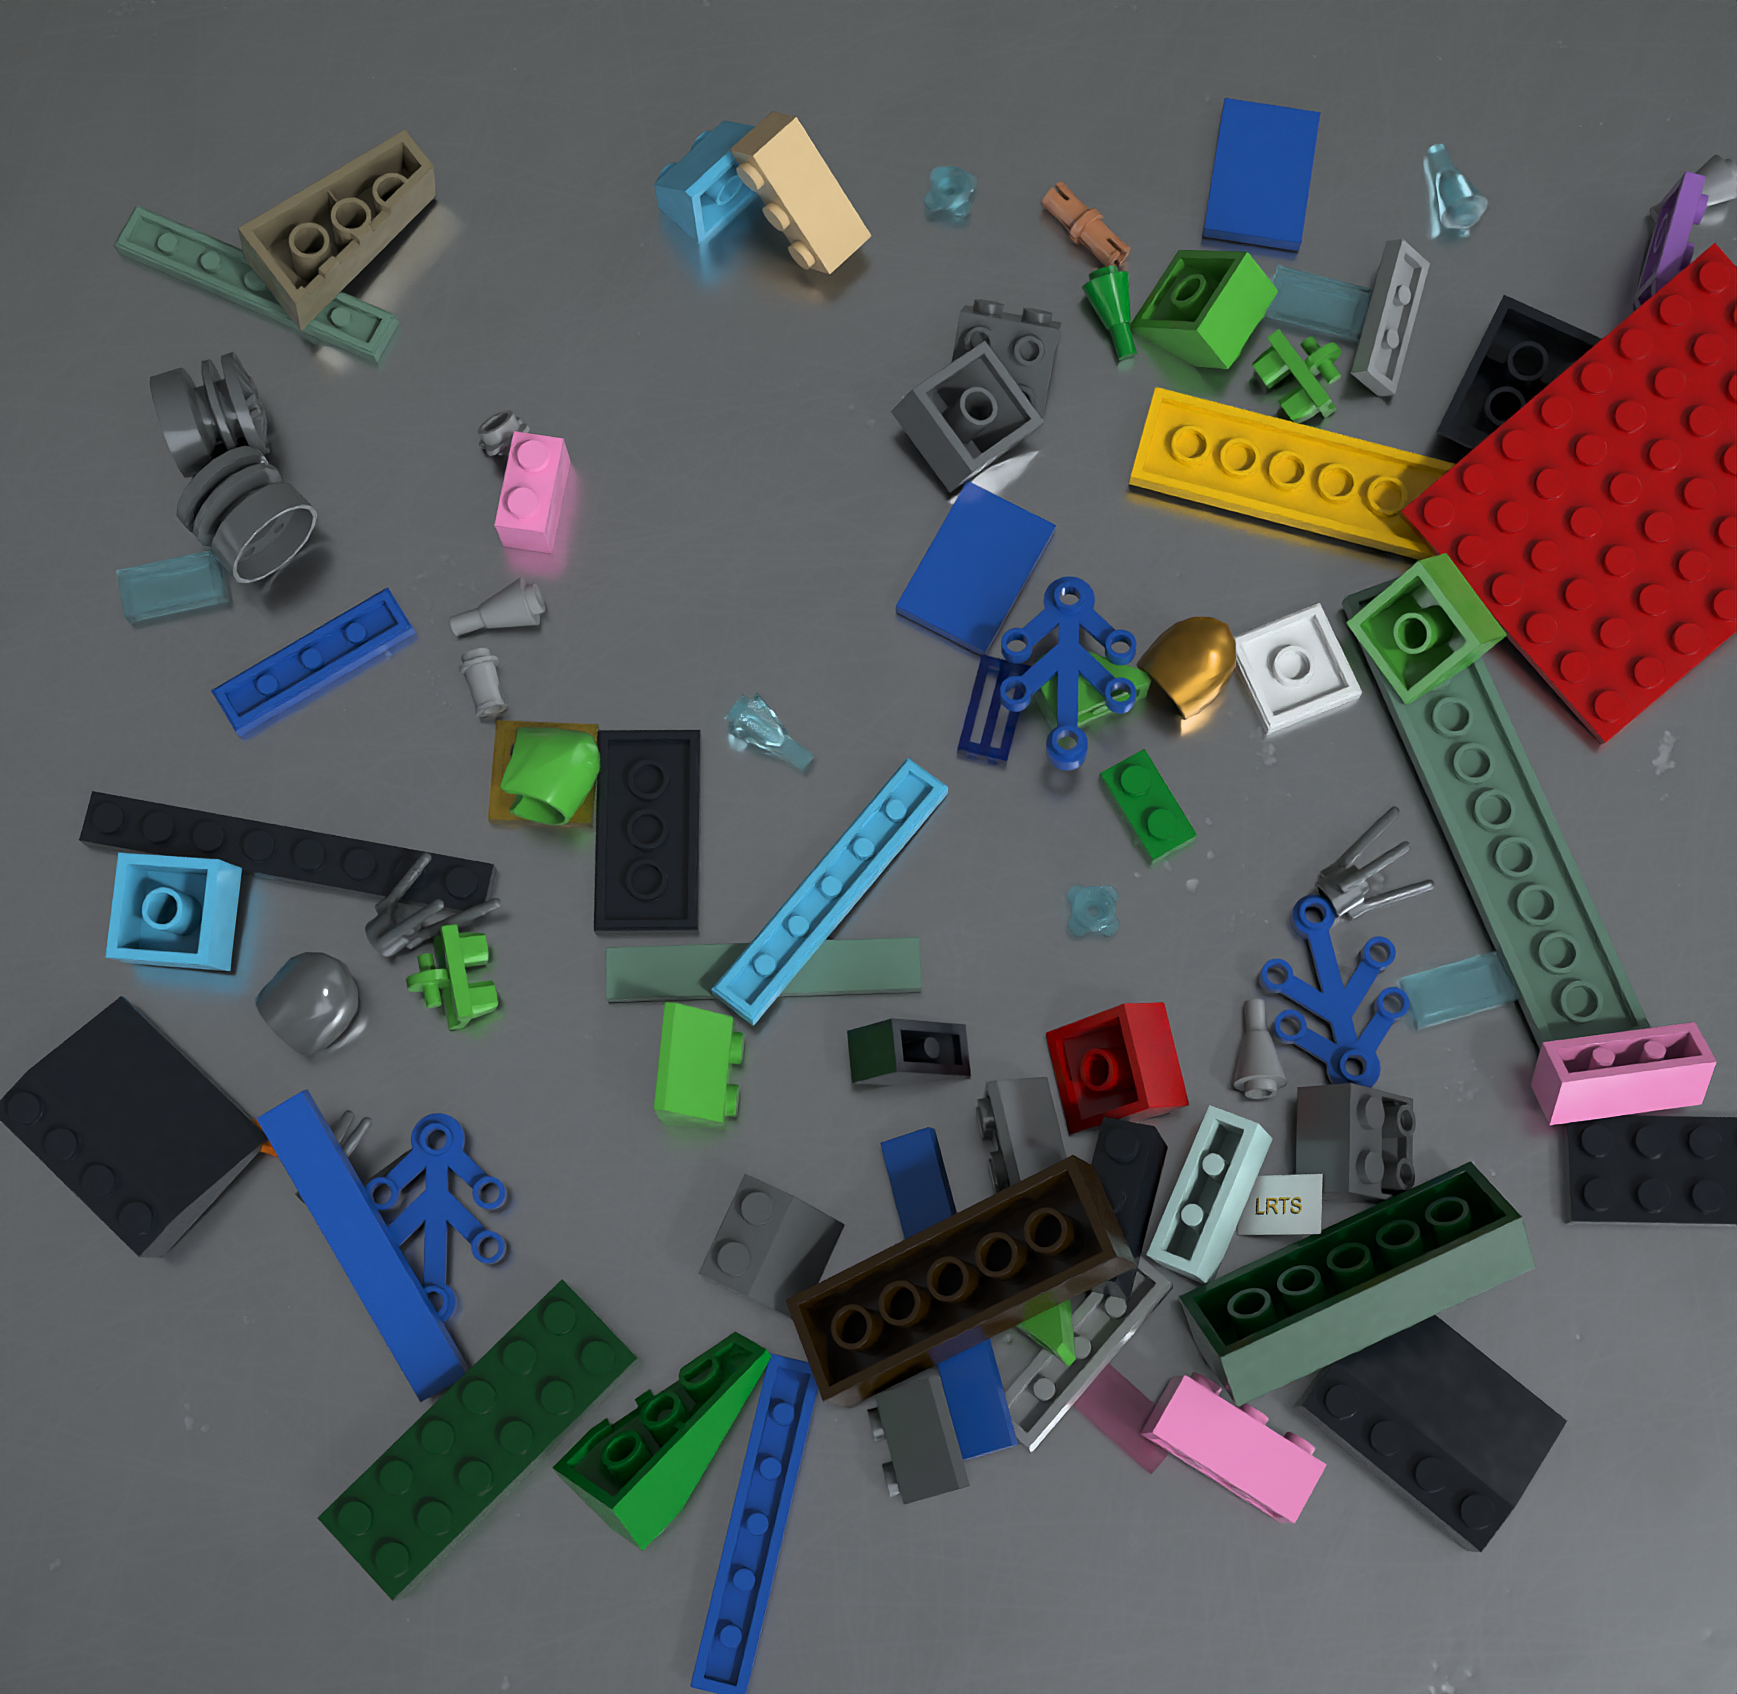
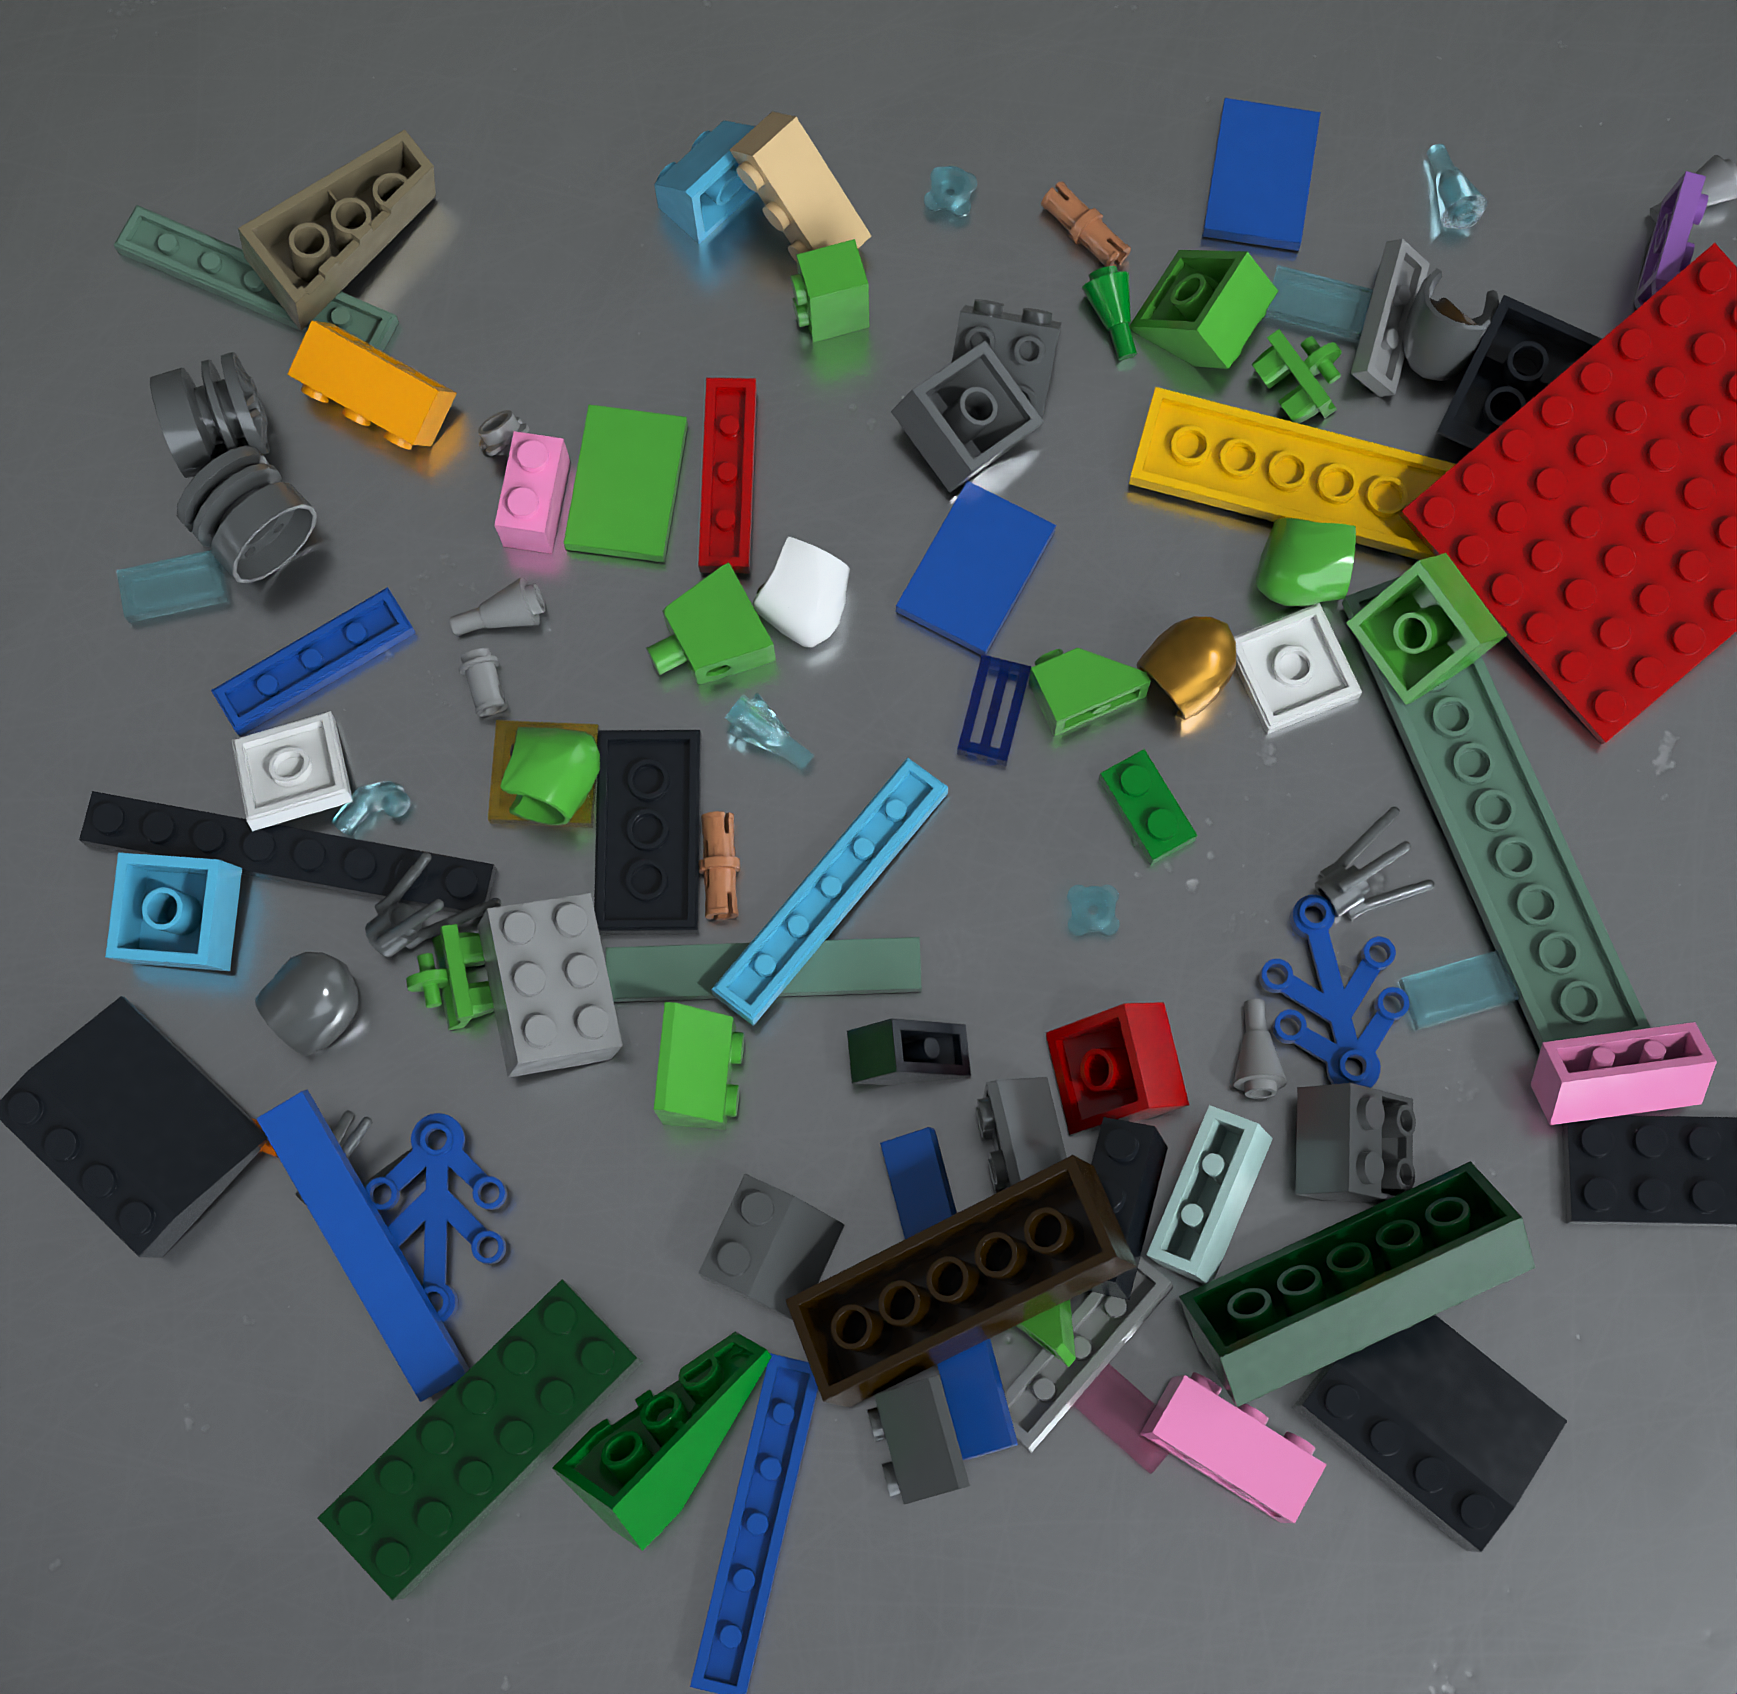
blue plant [1000,576,1137,771] -> none
white sticker [1237,1174,1322,1235] -> none
none -> white tile [232,711,353,831]
none -> light orange brick [287,320,457,450]
none -> clear light blue arm [332,781,411,836]
none -> light grey brick [478,893,623,1078]
none -> bright green tile [564,404,688,563]
none -> bright green torso [646,563,776,684]
none -> red plate [698,378,757,574]
none -> nougat pin [699,811,740,920]
none -> white piece [752,537,850,647]
none -> bright green brick [790,239,870,342]
none -> bright green piece [1255,517,1356,606]
none -> dark grey piece [1403,268,1499,381]

